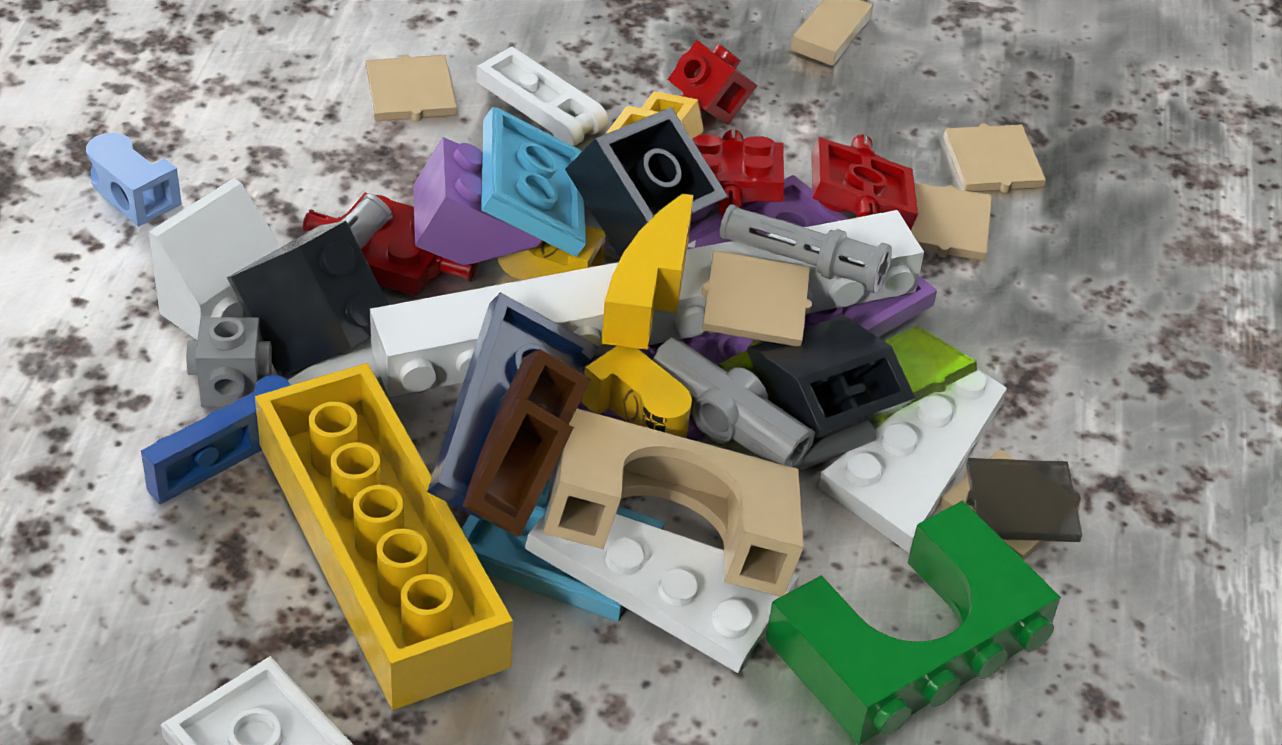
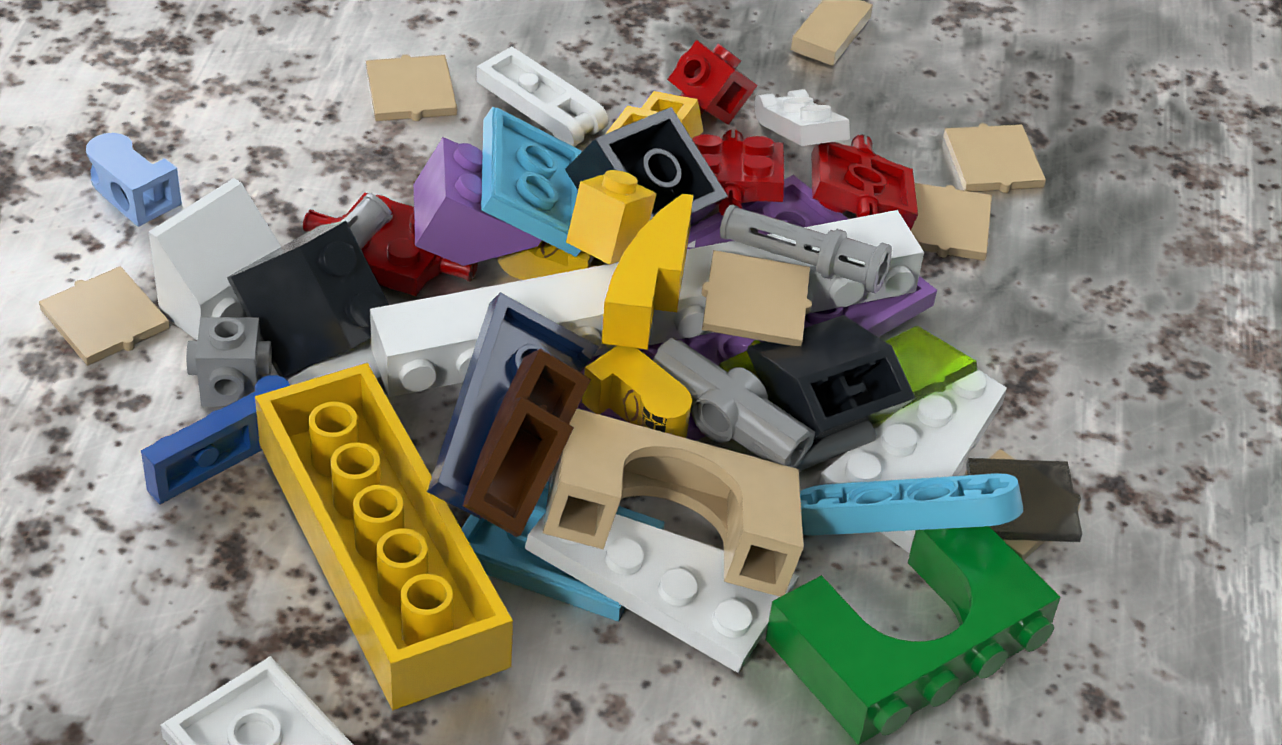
none -> tan piece [39,266,170,366]
none -> yellow brick [566,170,657,265]
none -> white plate [755,89,850,146]
none -> medium azure beam [800,474,1023,536]

